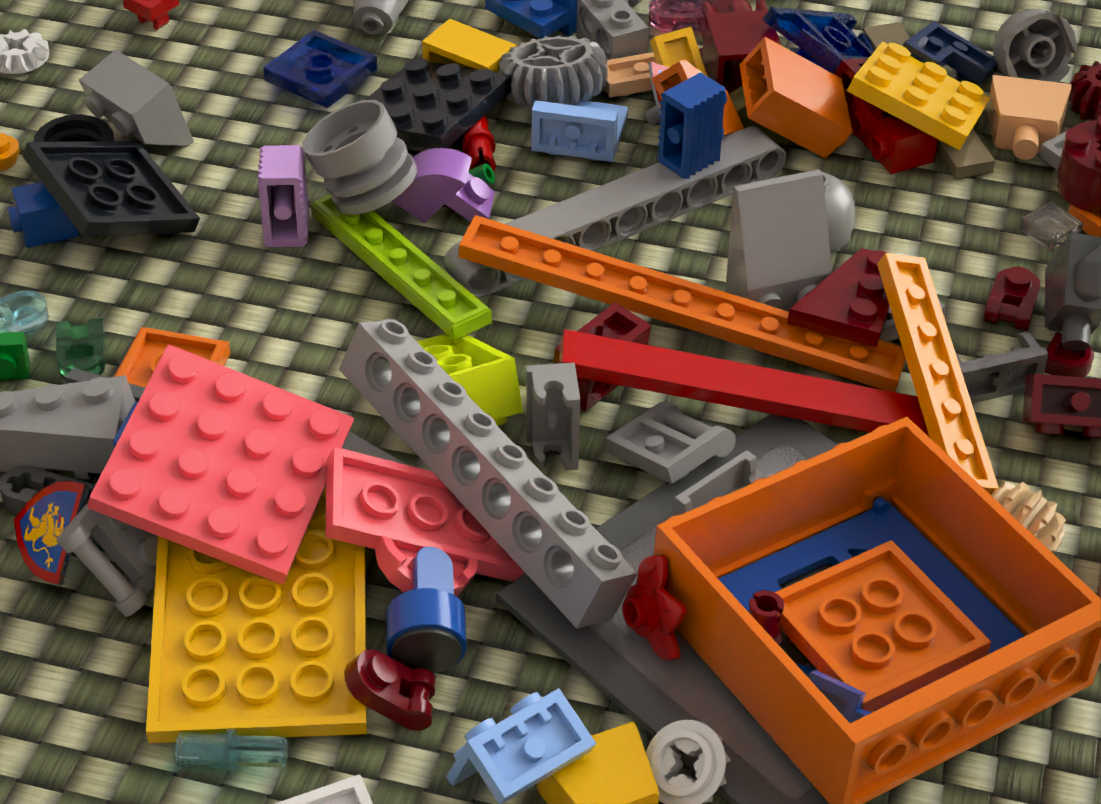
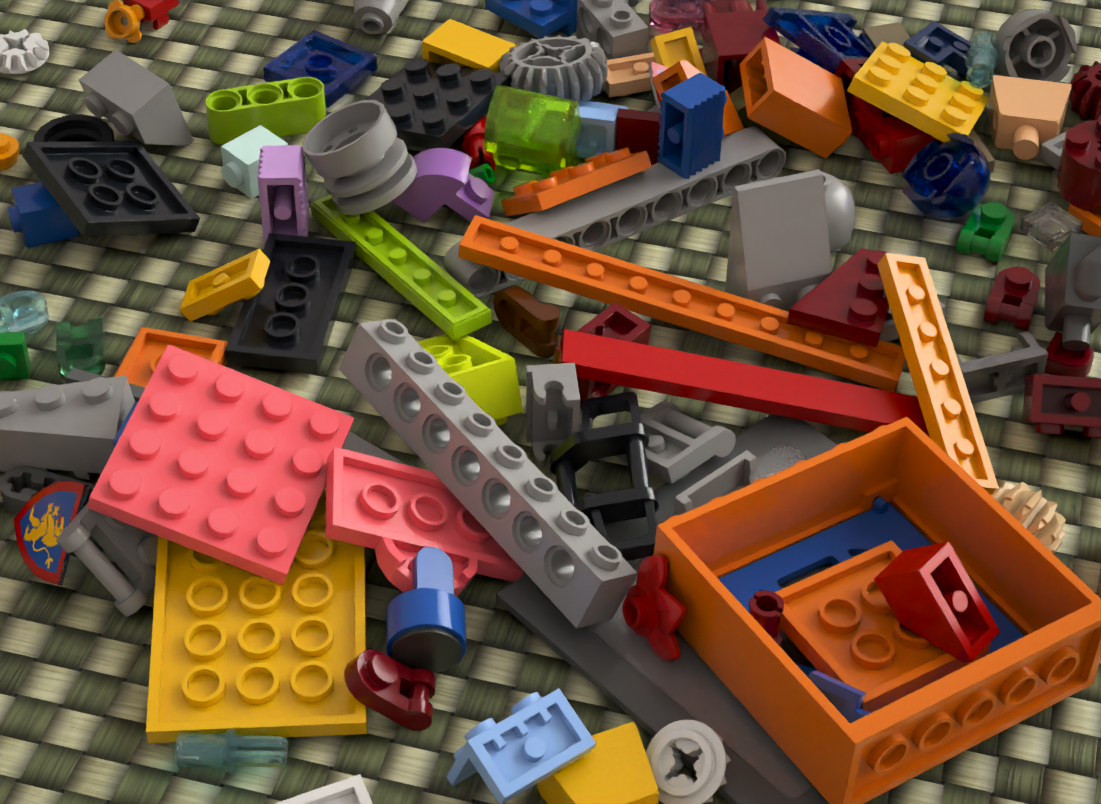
none -> light orange plate [104,0,145,43]
none -> yellow plate [179,248,270,322]
none -> lime beam [205,77,326,145]
none -> light aqua brick [221,125,288,199]
none -> black plate [225,233,357,374]
none -> clear neon green brick [484,85,581,177]
none -> reddish brown plate [493,285,560,357]
none -> orange plate [500,147,652,216]
none -> black bar [549,392,659,561]
none -> dark red slope [616,108,661,165]
none -> red slope [874,541,1000,663]
none -> clear blue cylinder [902,133,991,220]
none -> green plate [956,202,1015,264]
none -> clear light blue pin [965,31,998,88]

